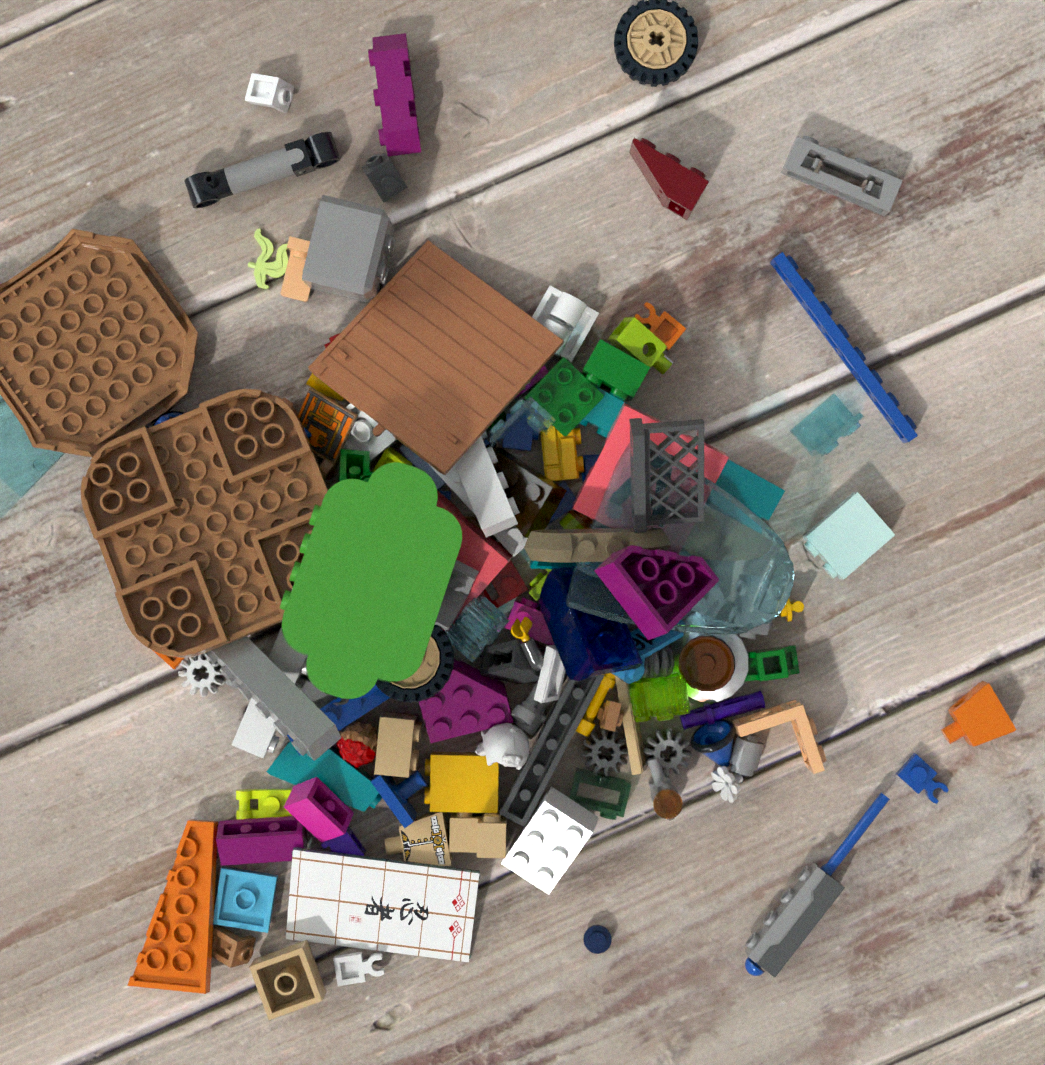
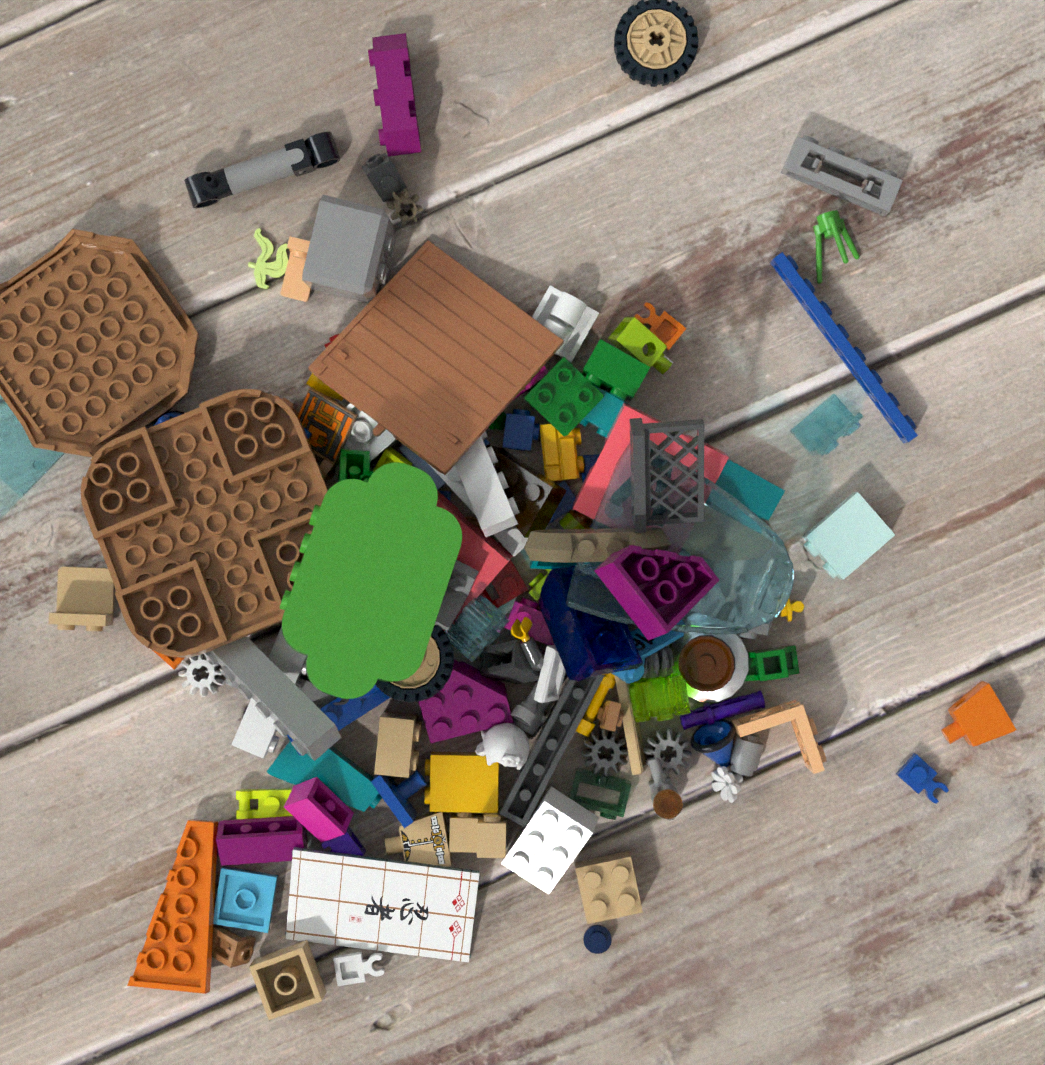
white bracket [245,73,294,113] -> none
piece [337,721,378,768] -> none
clear light blue bracket [490,396,556,448] -> none
dark red slope [629,137,709,220] -> none
piece [745,793,890,977] -> none
none -> tan bracket [48,567,115,631]
none -> dark tan gear [387,188,423,226]
none -> tan brick [575,851,643,924]
none -> bright green plant [813,210,860,284]

